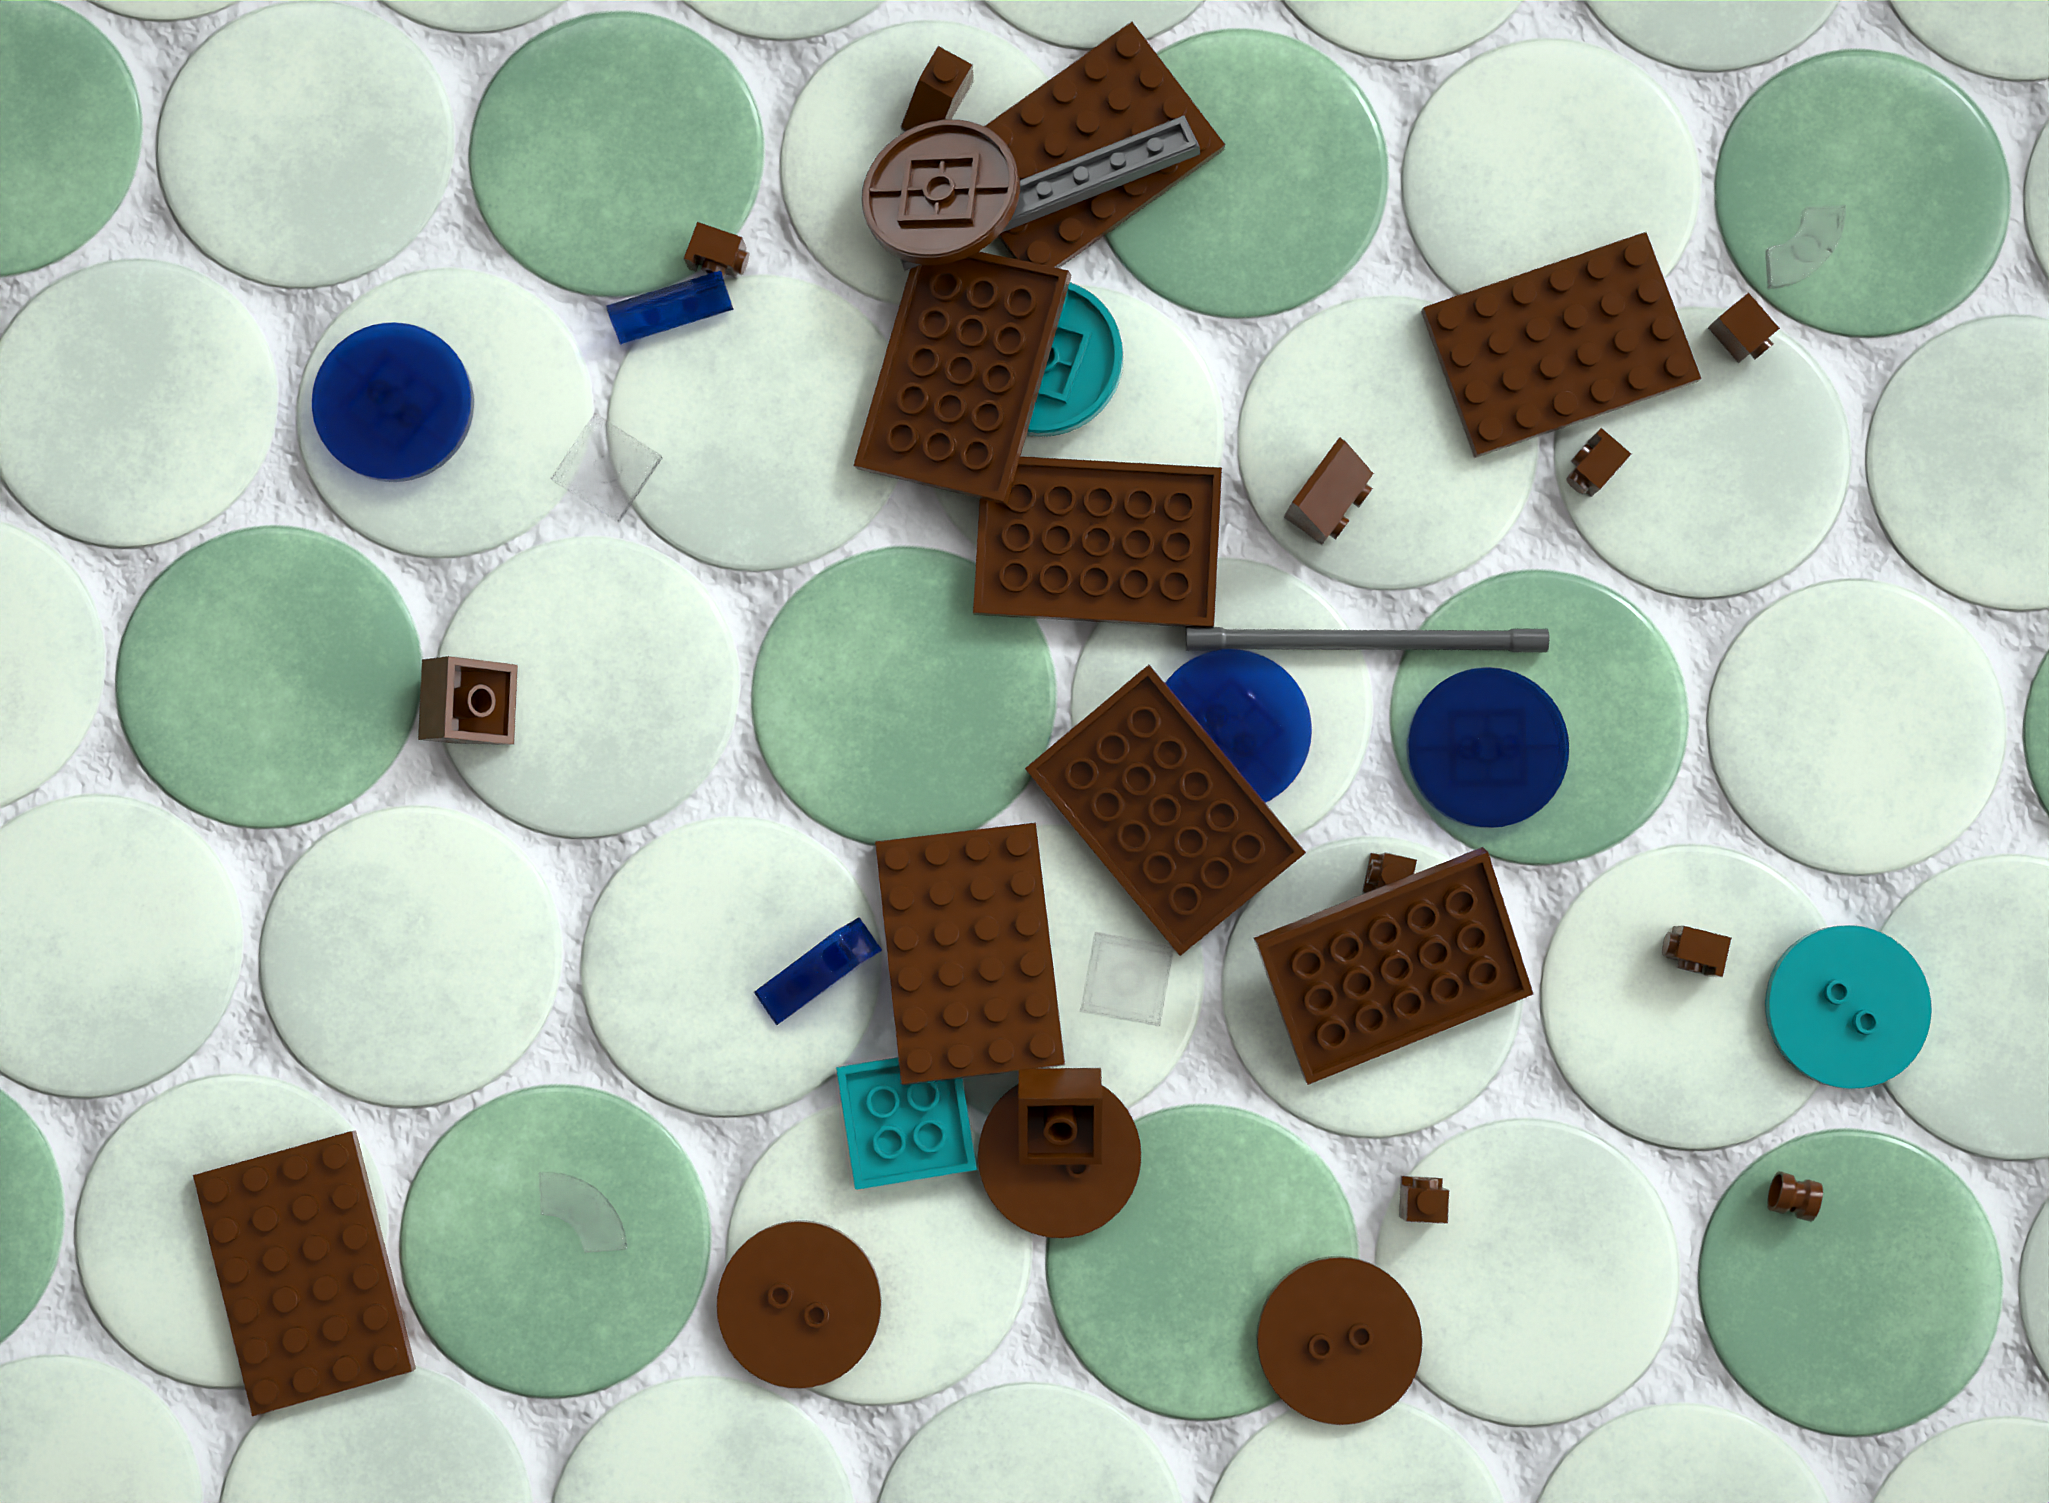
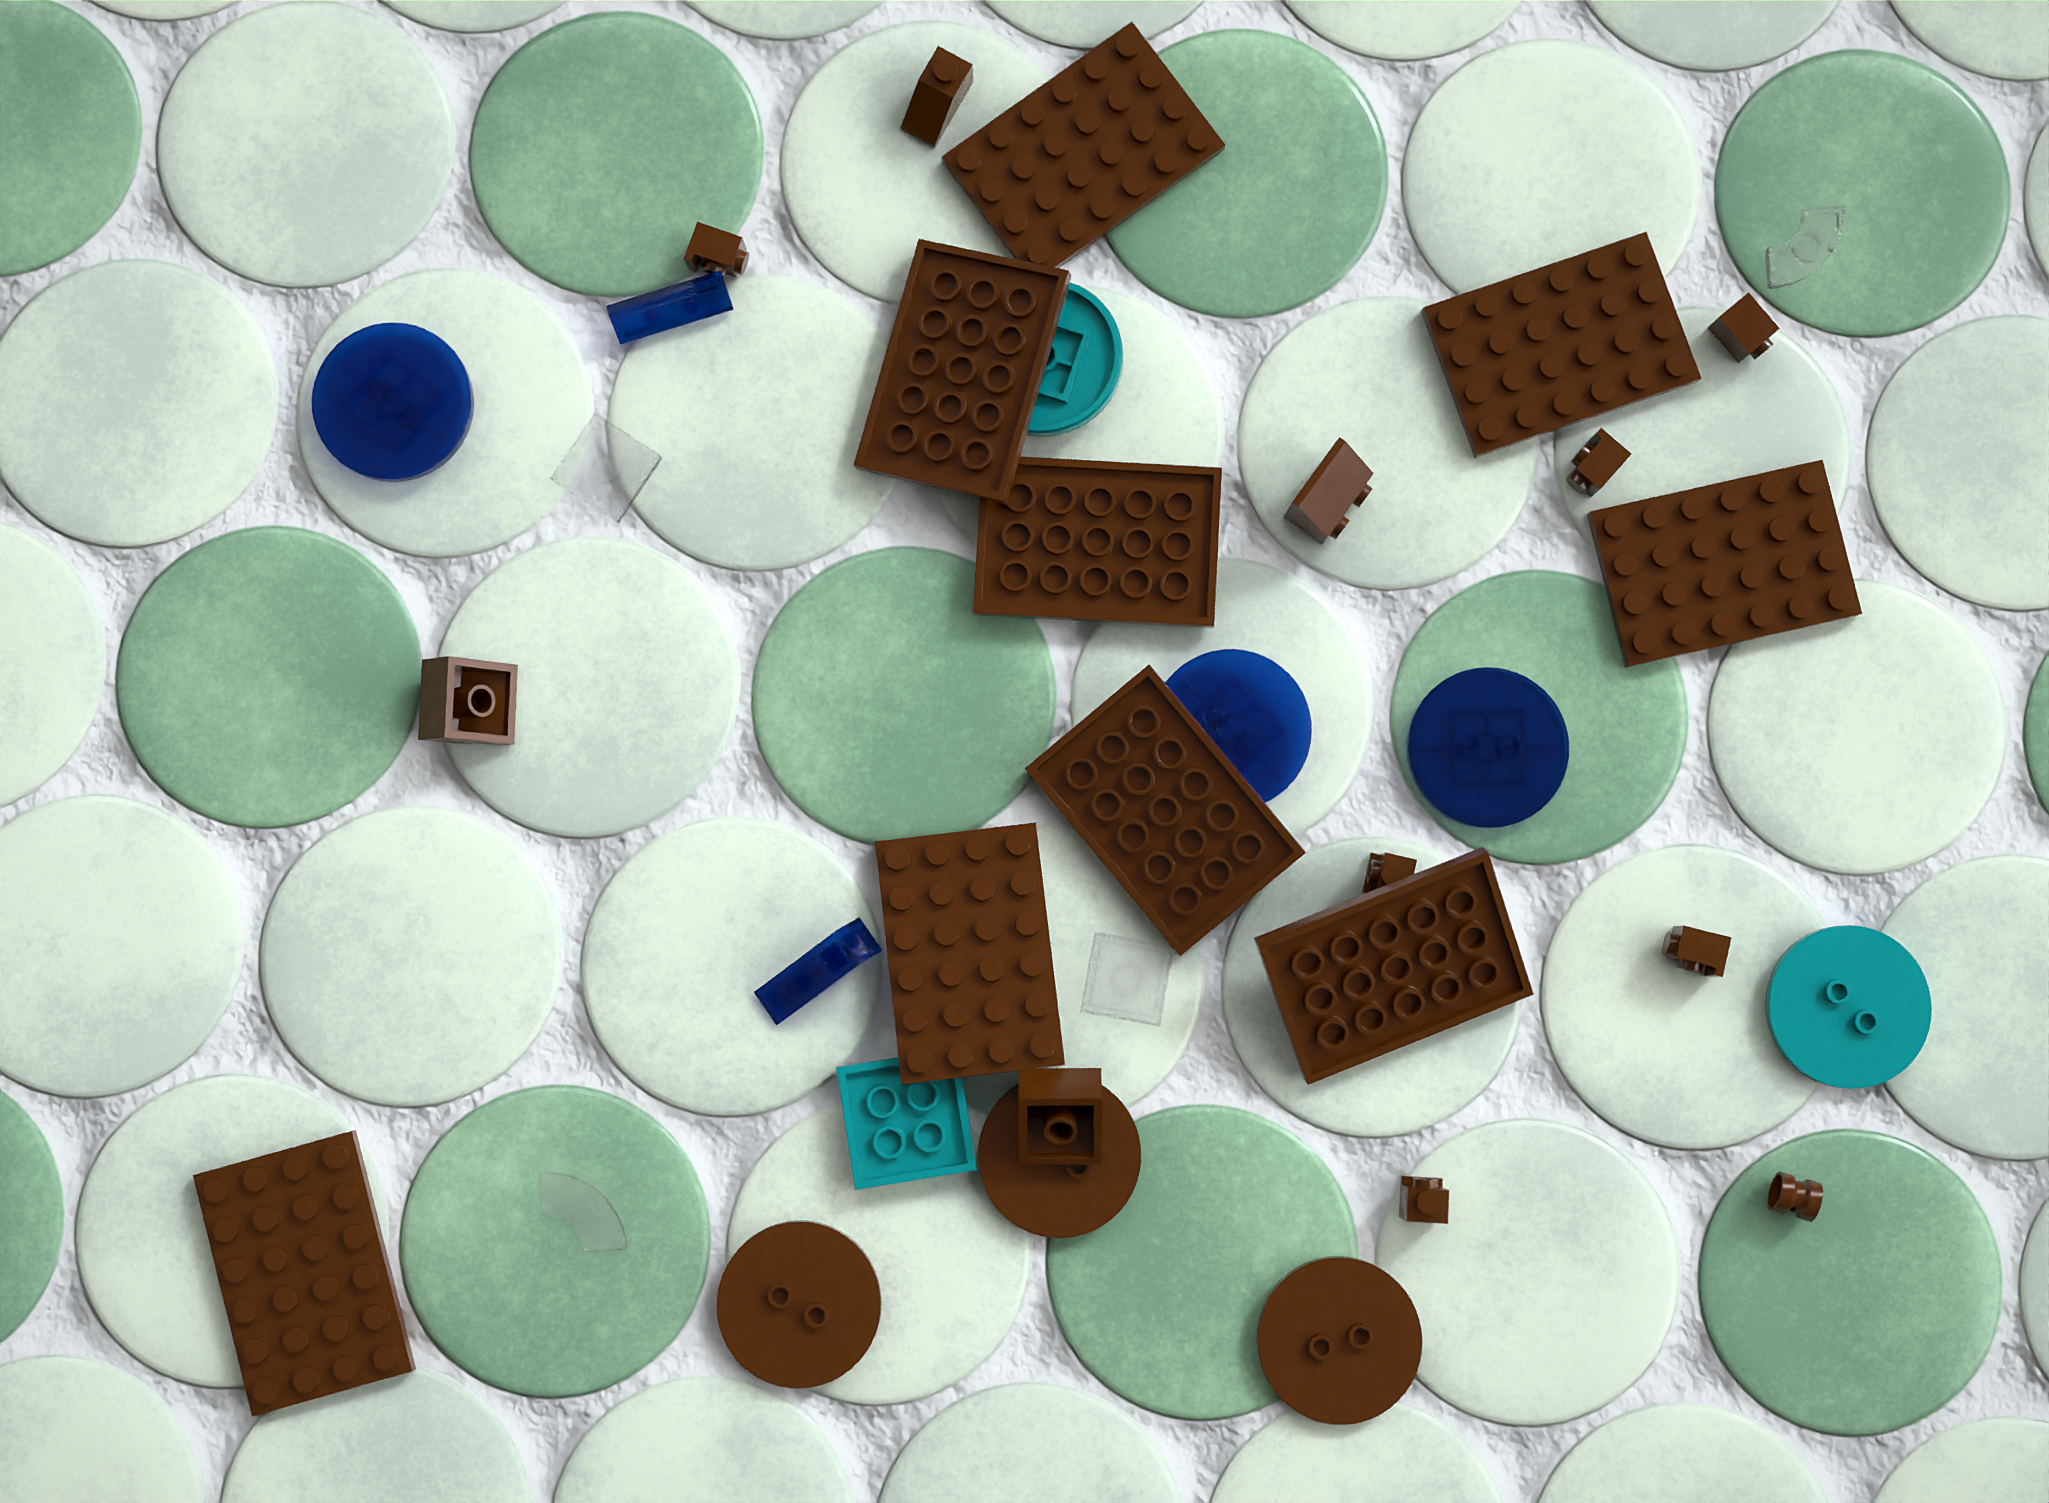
plate [861,119,1020,265] -> none
dark grey tile [899,116,1200,271] -> none
dark grey piece [1185,627,1549,653] -> none
none -> reddish brown plate [1587,459,1862,668]

